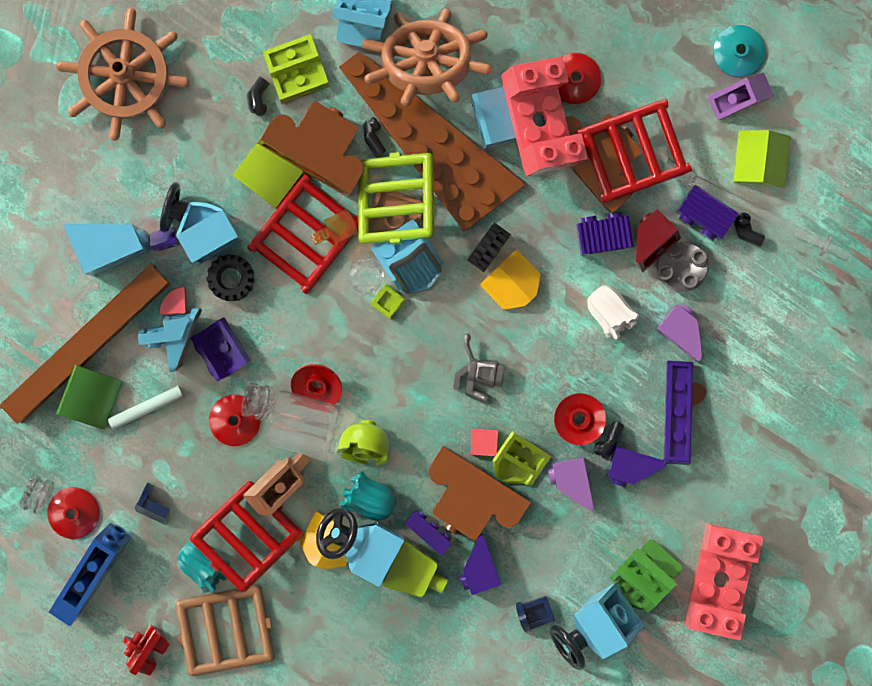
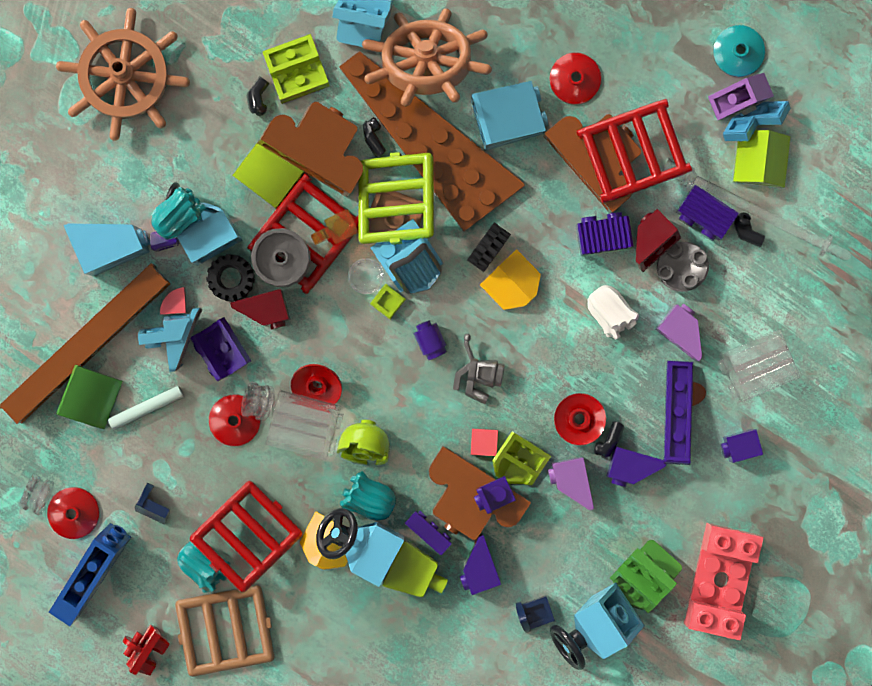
nougat hinge [243,452,311,516] -> none
coral plate [500,56,588,177] -> none
none -> teal piece [151,186,207,240]
none -> dark red slope [230,289,291,330]
none -> flat silver wheel [251,228,311,287]
none -> dark purple brick [413,320,447,360]
none -> dark purple bracket [474,476,515,514]
none -> clear brick [718,330,801,402]
none -> dark purple brick [720,429,763,463]
none -> dark azure tile [723,101,791,141]

